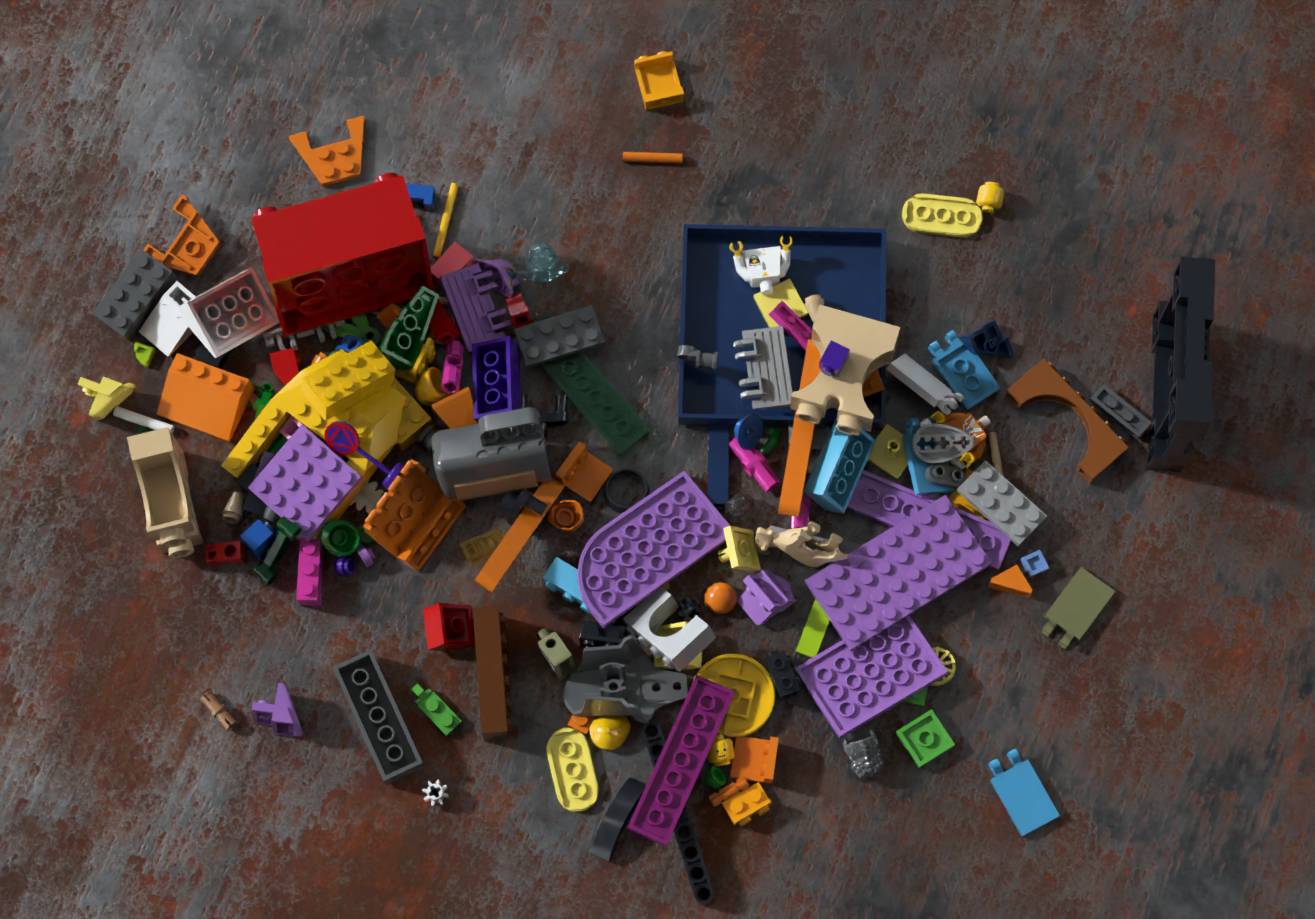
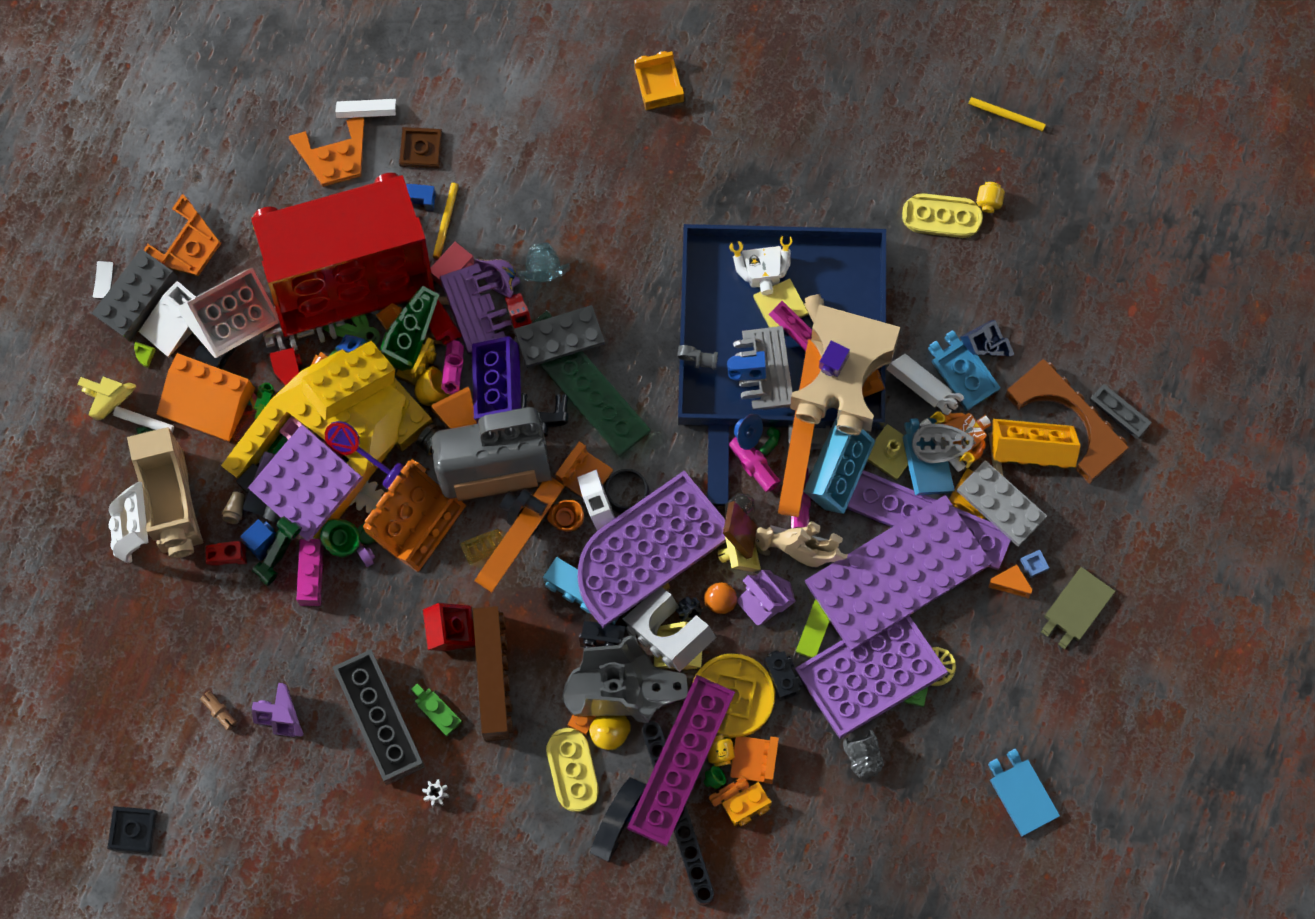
dark purple plate [333,556,355,576] -> none
olive torso [536,628,577,680] -> none
orange piece [623,152,683,164] -> none
bright green plate [896,709,955,768] -> none
dark grey plate [925,463,966,489] -> none
black brick [1147,257,1215,472] -> none
none -> white sticker [93,261,113,298]
none -> black tile [107,806,157,853]
none -> white wedge [109,482,149,563]
none -> white tile [335,99,396,118]
none -> reddish brown tile [399,127,442,168]
none -> white slope [577,470,615,531]
none -> reddish brown tile [723,501,758,559]
none -> blue leg [727,351,766,381]
none -> yellow bar [968,97,1046,131]
none -> light orange slope [992,419,1081,468]

